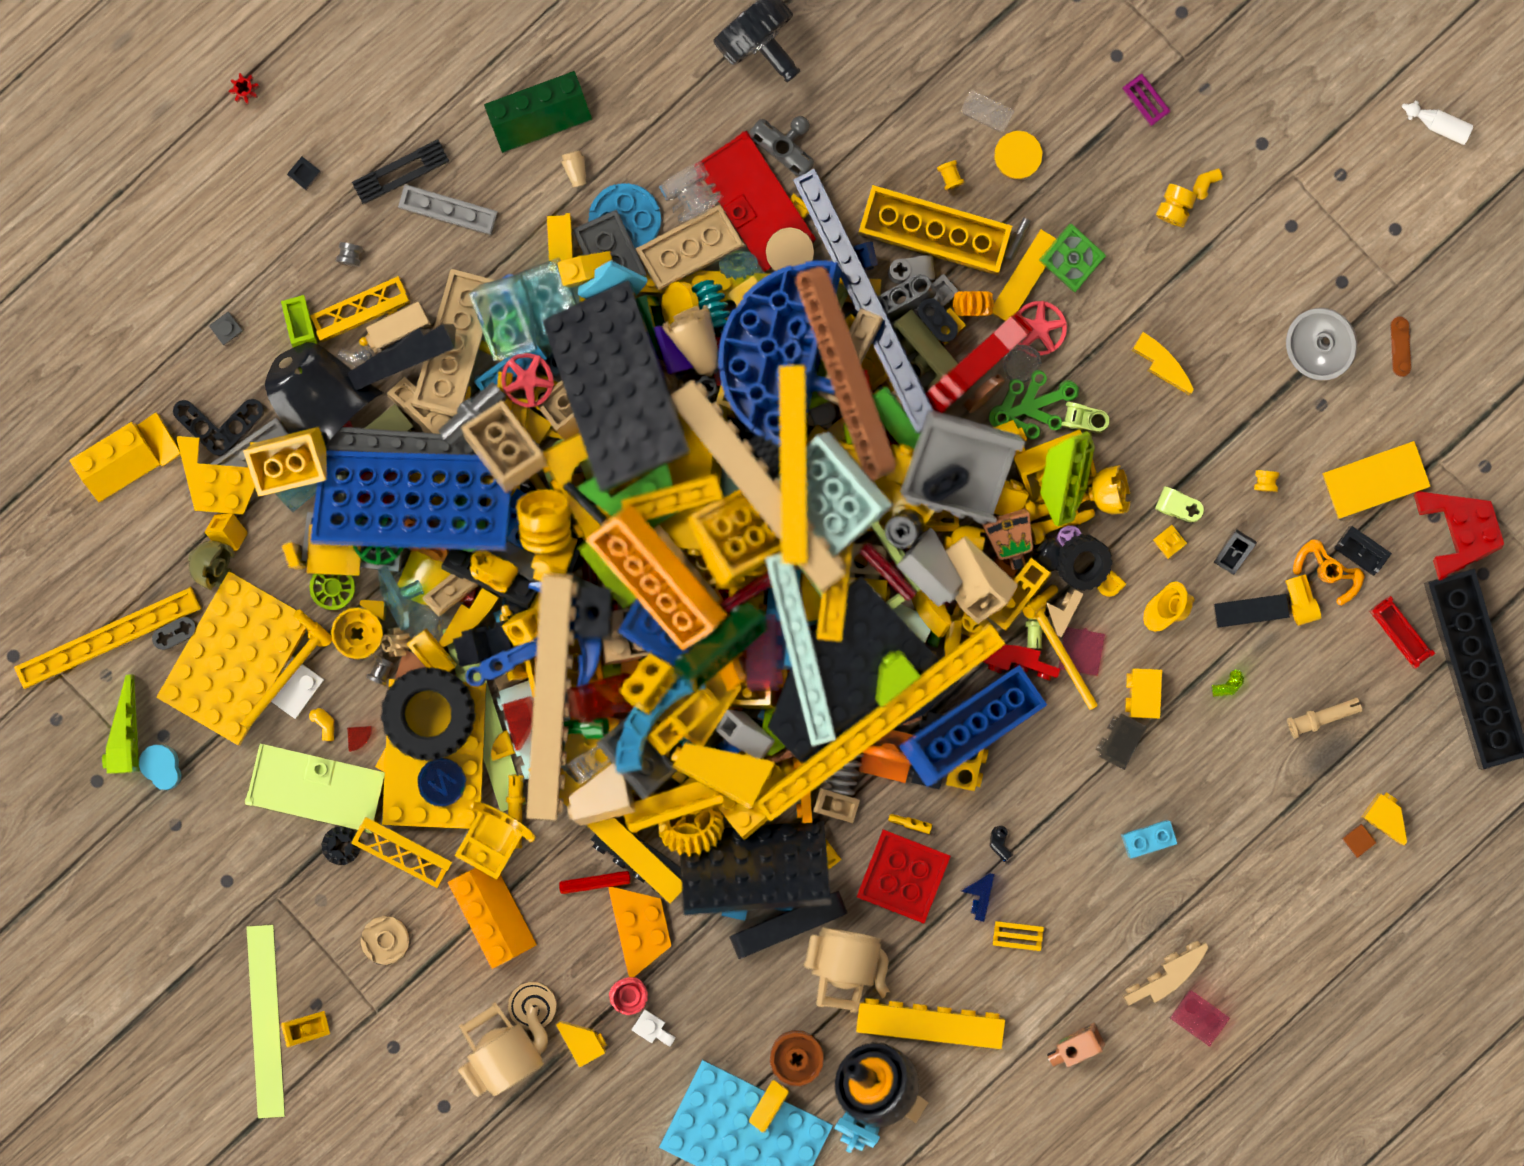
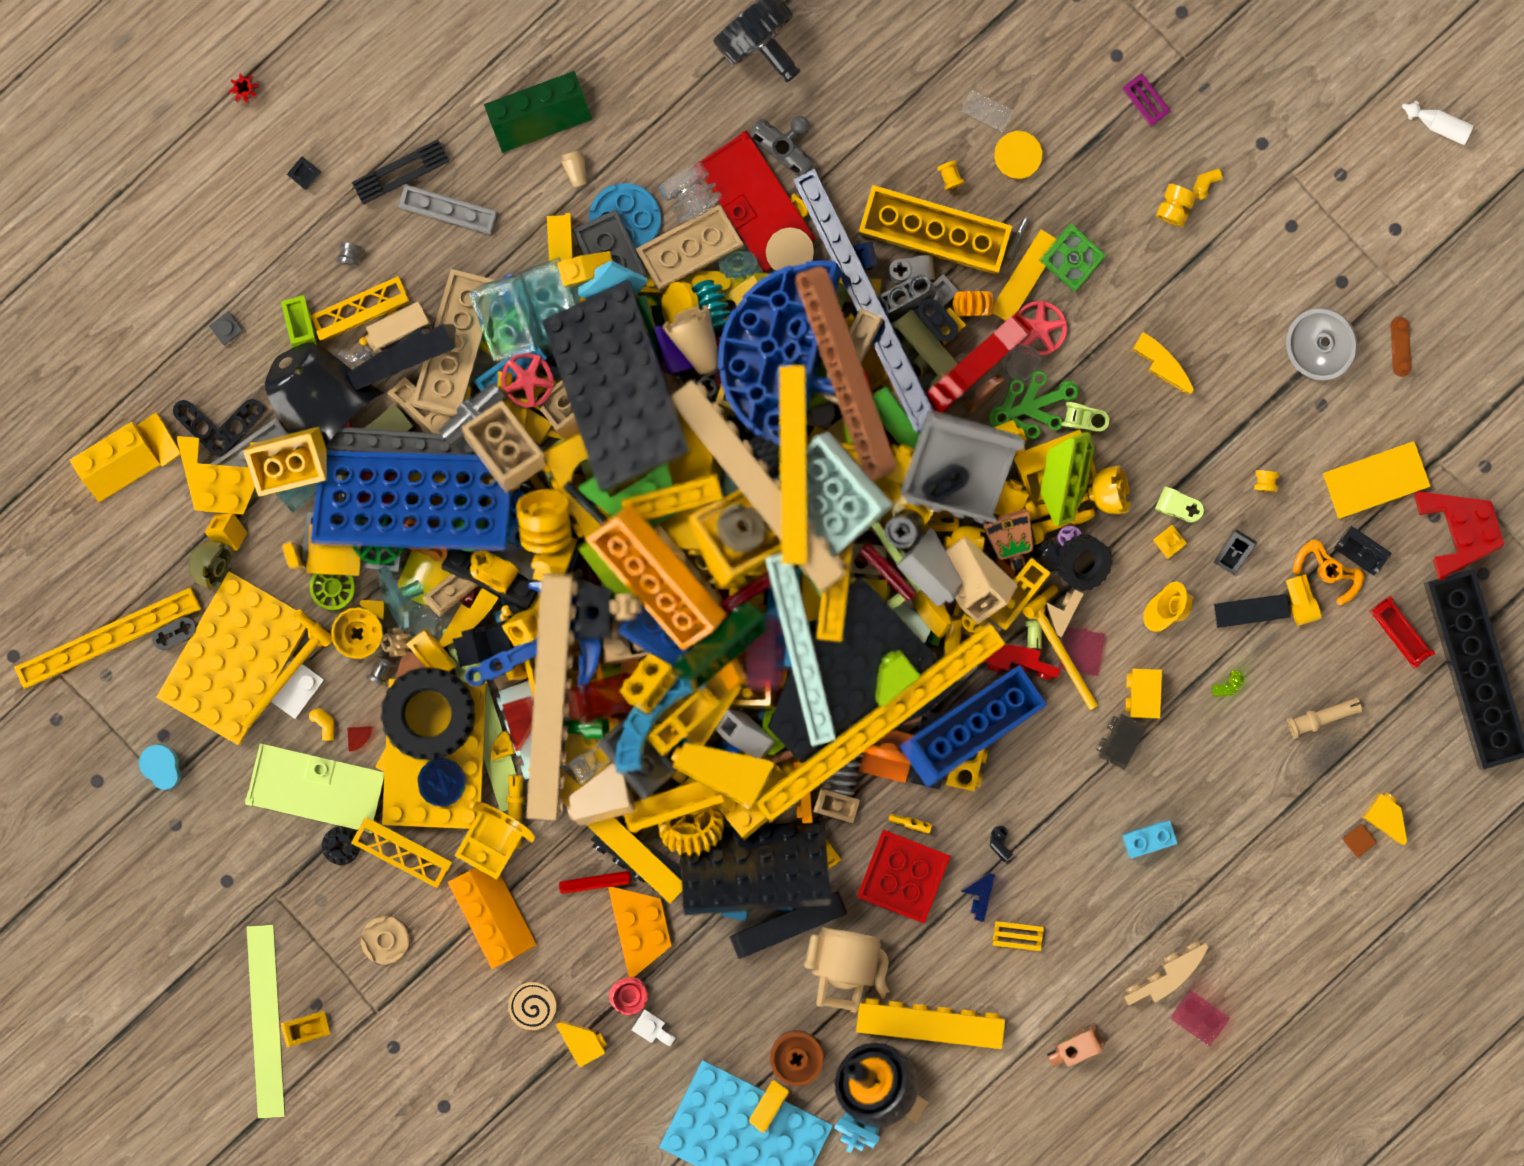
lime wedge [102,674,140,773] -> none
tan piece [458,1002,548,1097] -> none
yellow tile [1097,570,1126,597] -> none
none -> tan gear [610,594,641,619]
none -> dark tan tile [717,504,766,553]

